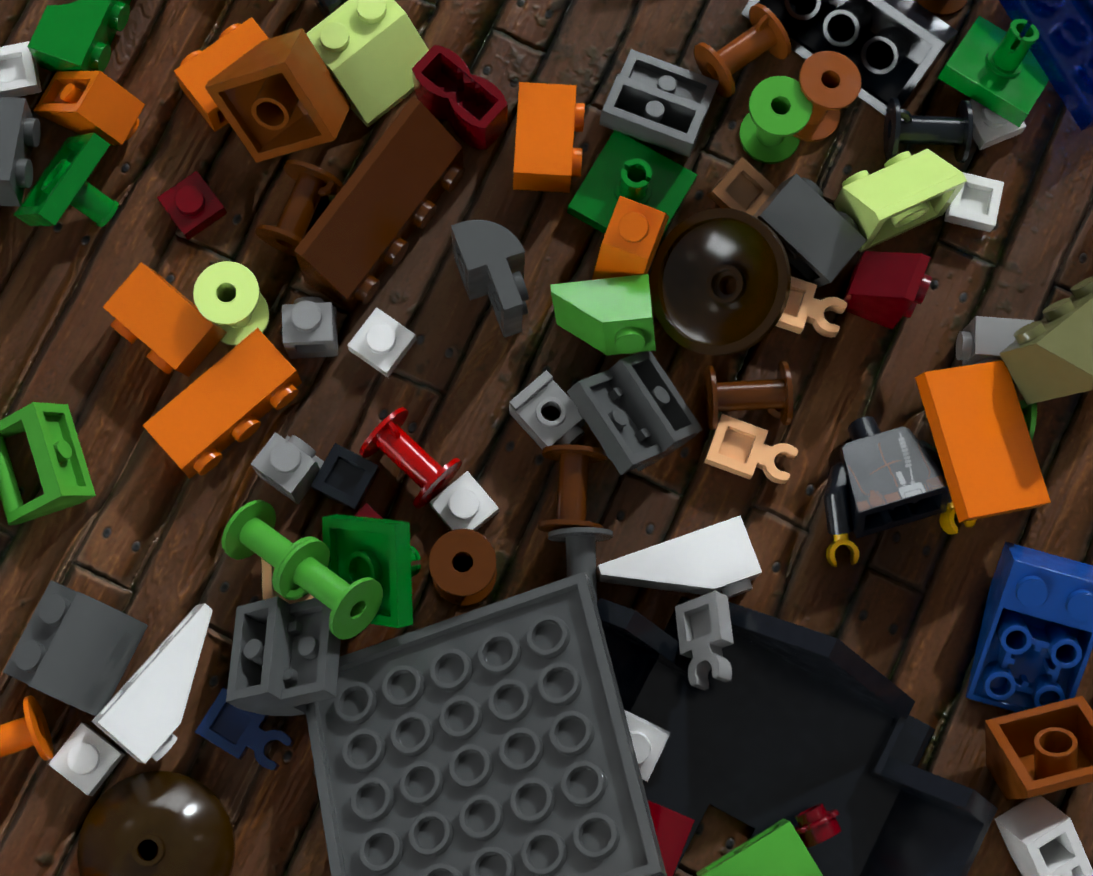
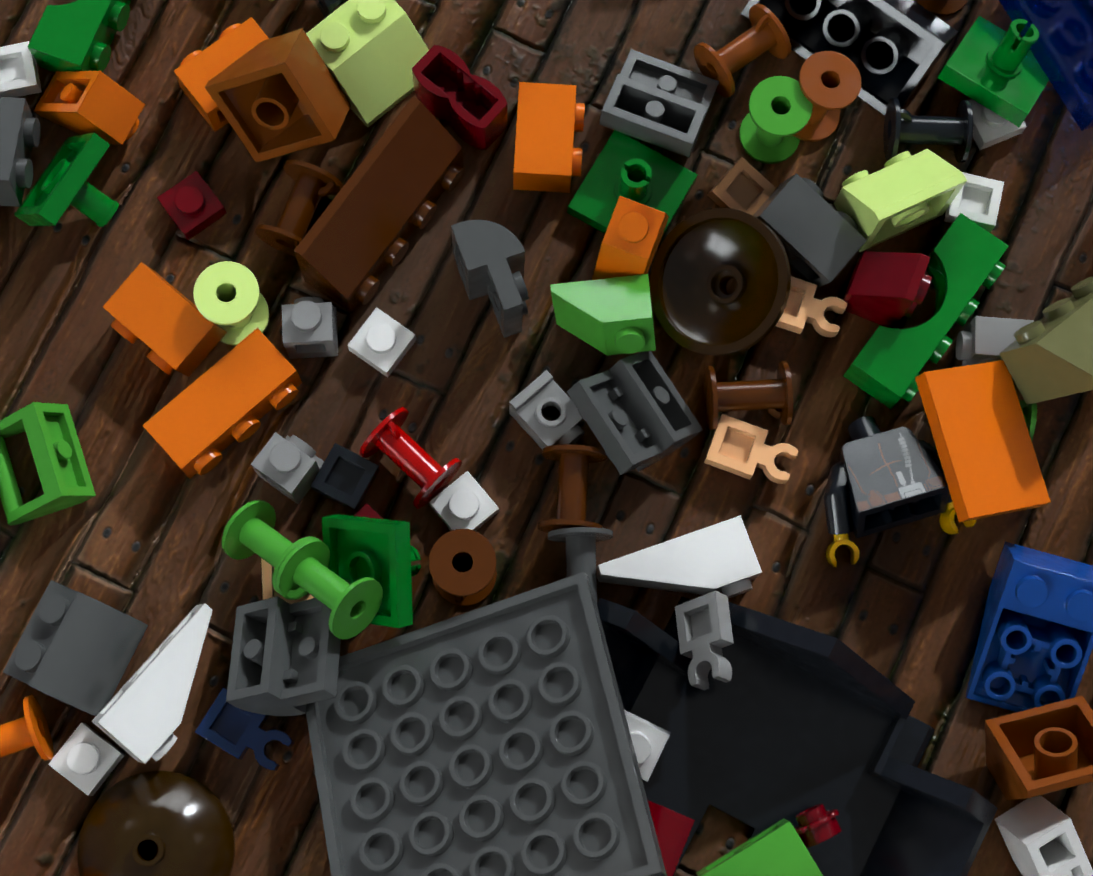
none -> green arch [843,213,1009,409]

